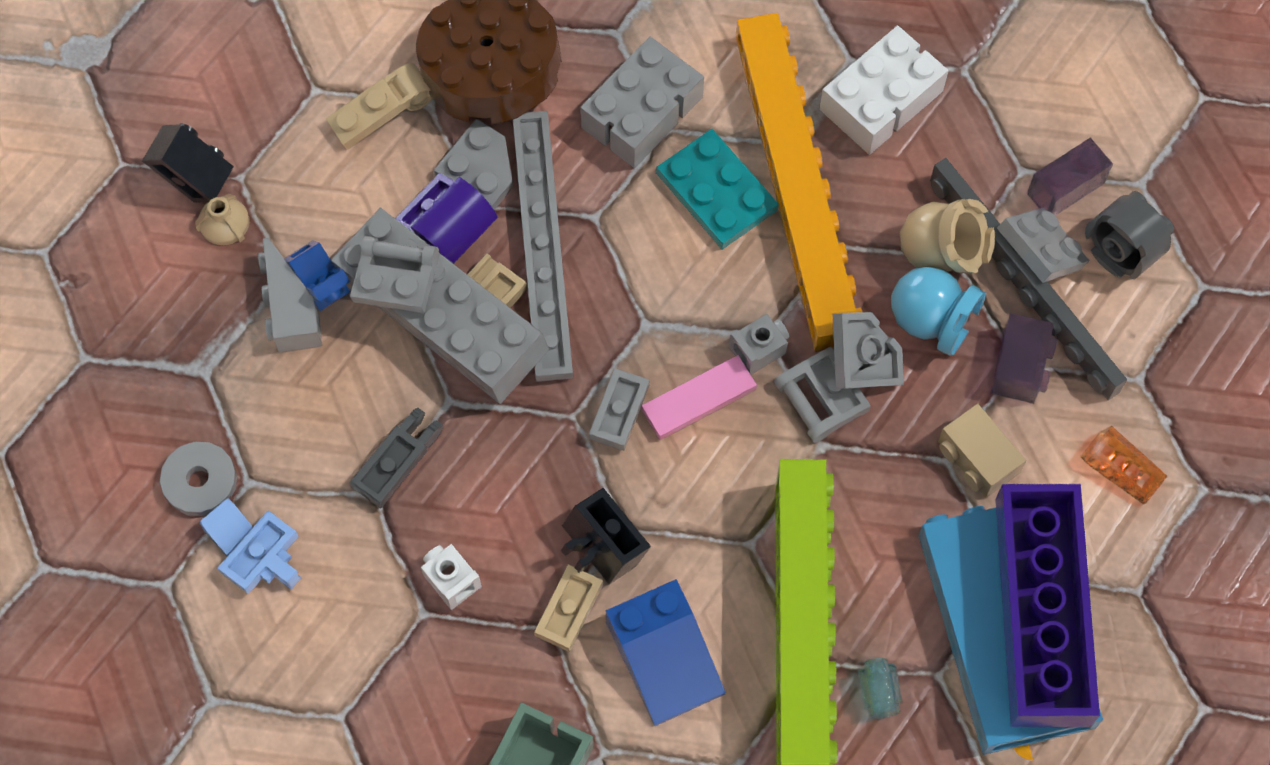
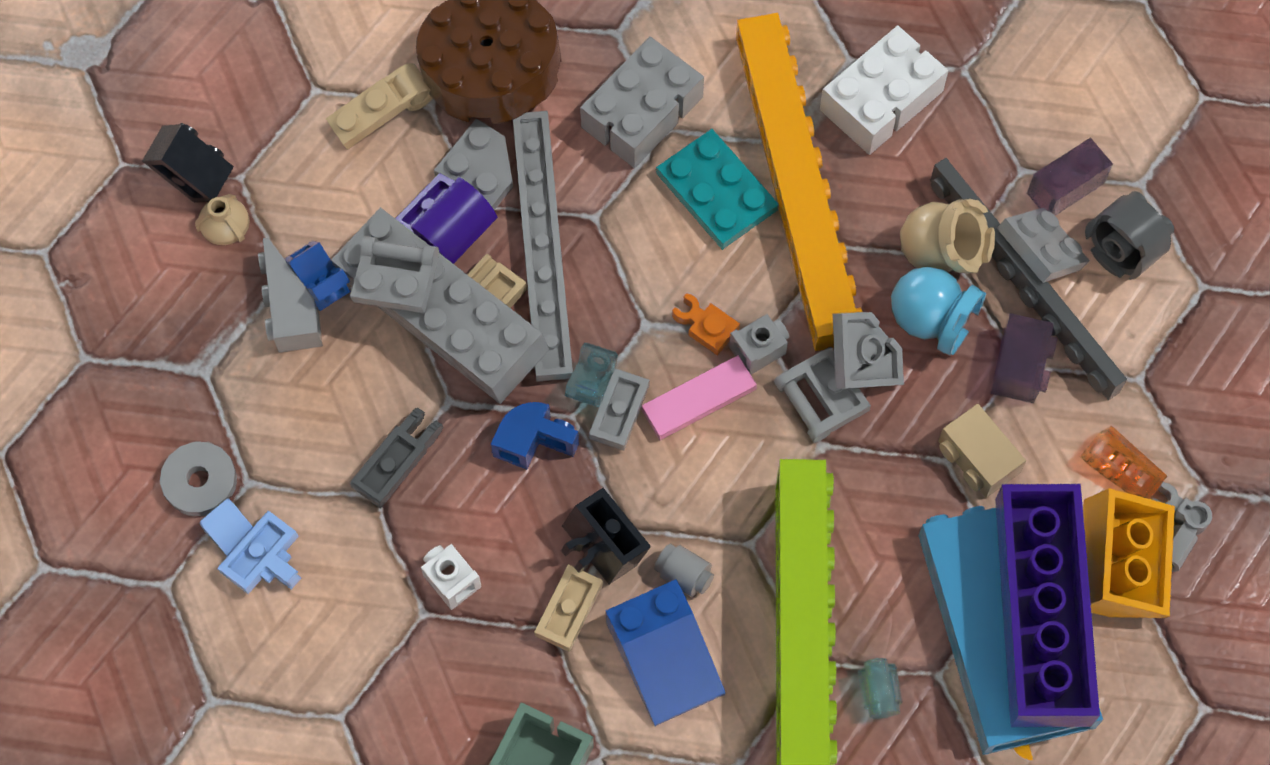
none -> blue brick [491,402,579,470]
none -> clear light blue bracket [564,342,618,407]
none -> light grey brick [654,544,714,597]
none -> orange plate [672,293,740,356]
none -> light orange slope [1083,488,1175,618]
none -> light grey bar [1152,482,1212,572]

